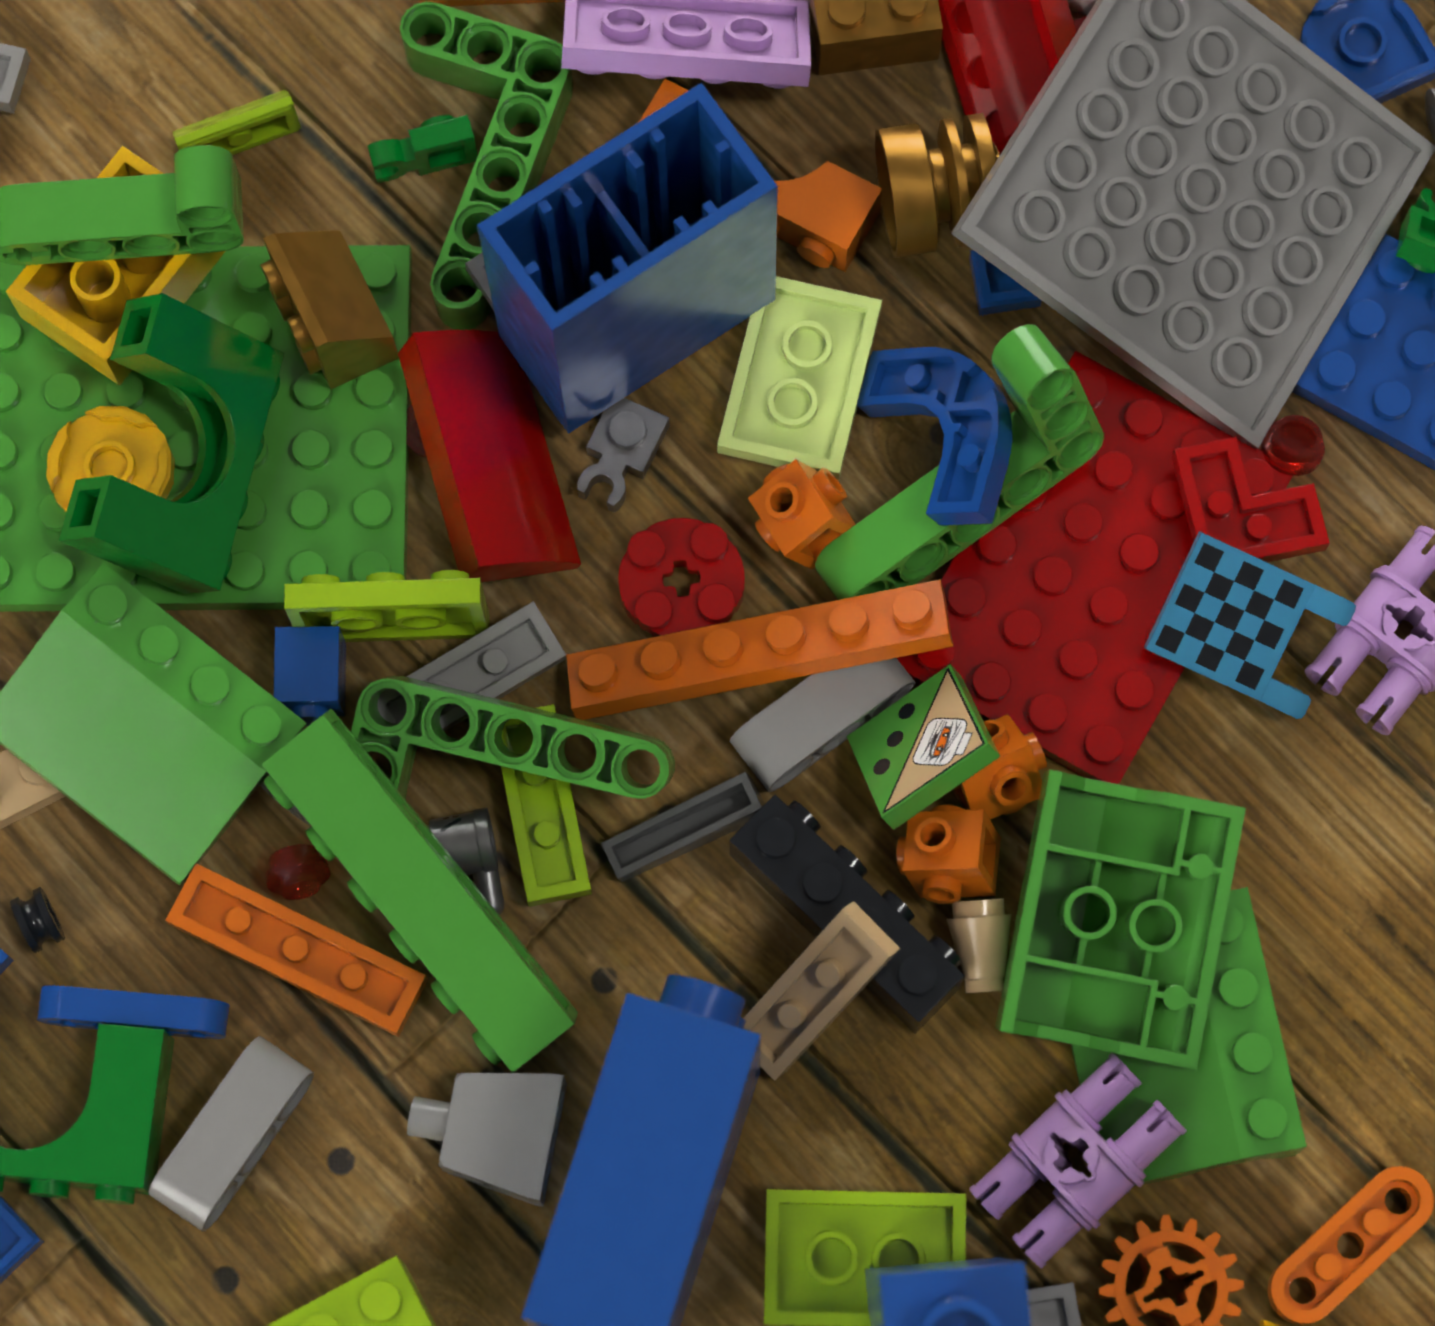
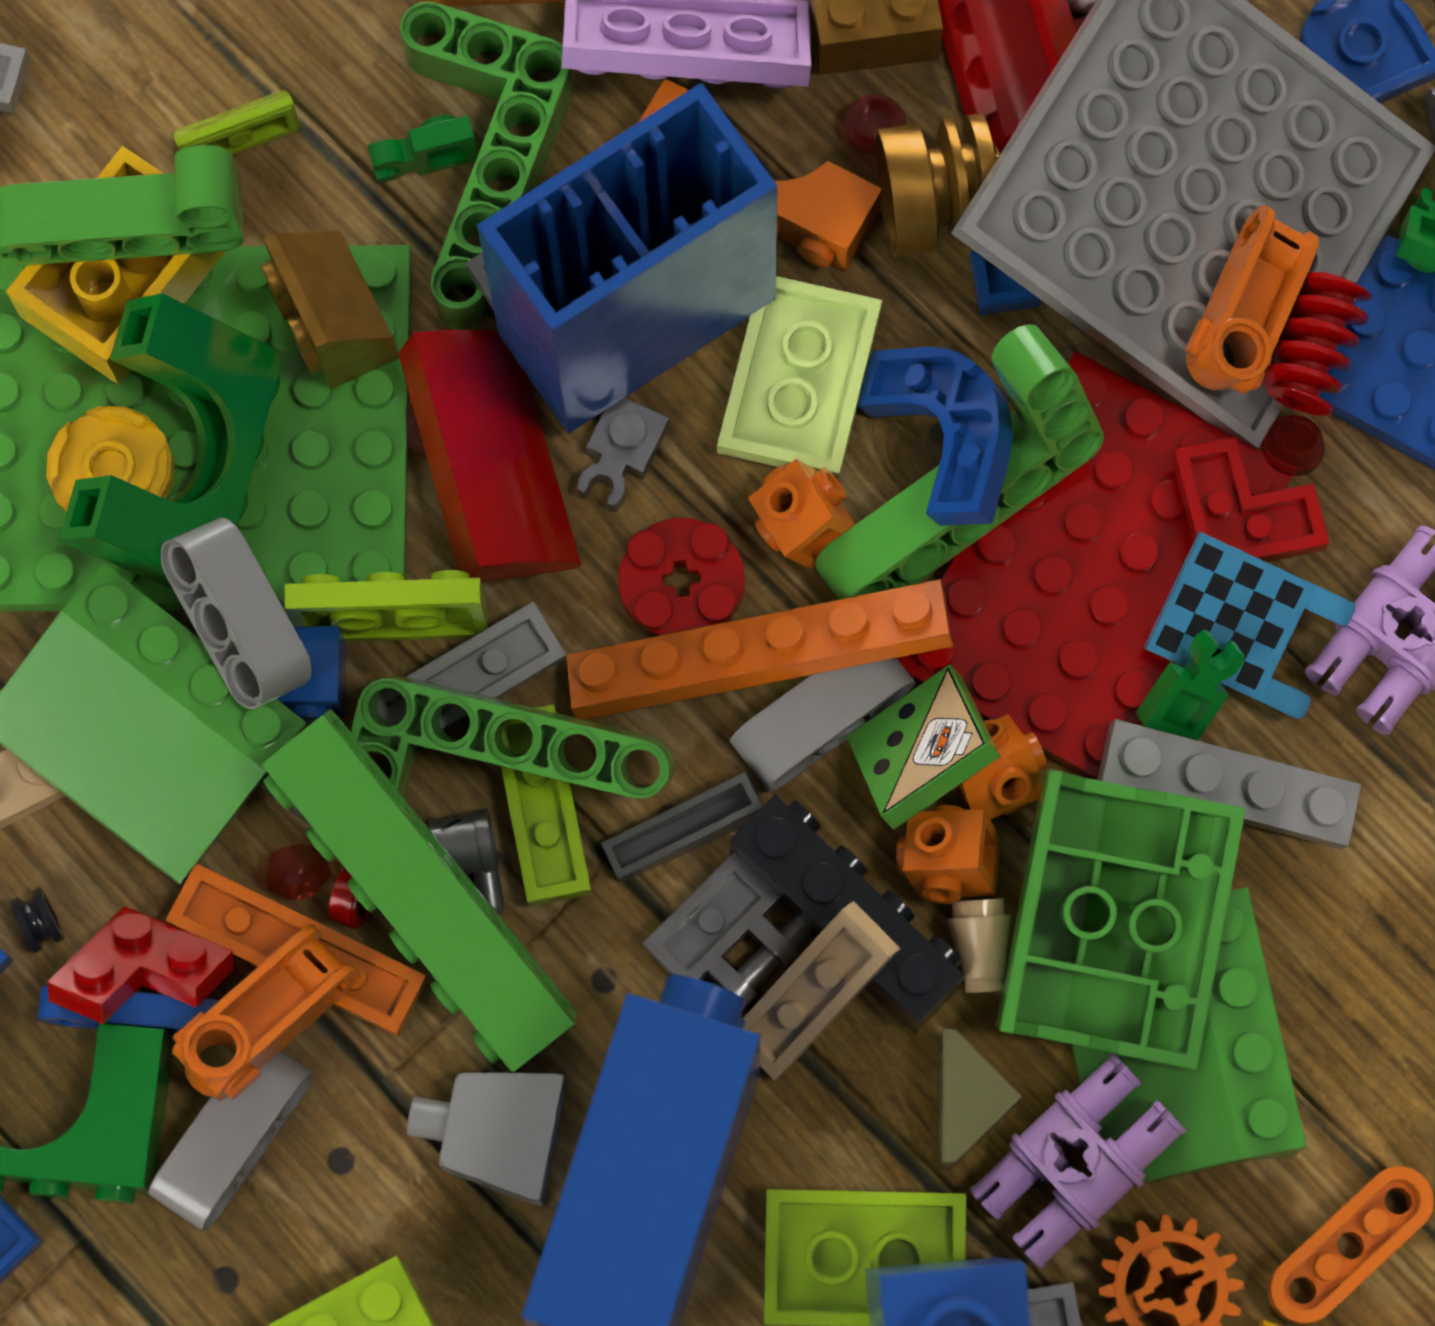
none -> red plate [47,906,234,1024]
none -> light grey beam [160,517,312,710]
none -> orange piece [172,924,360,1101]
none -> red tile [329,867,371,929]
none -> flat silver plate [642,853,812,1010]
none -> clear red plate [845,94,906,155]
none -> olive slope [939,1029,1022,1170]
none -> light grey plate [1097,719,1361,849]
none -> green plate [1136,630,1245,741]
none -> orange piece [1185,205,1319,394]
none -> red piece [1261,272,1372,416]

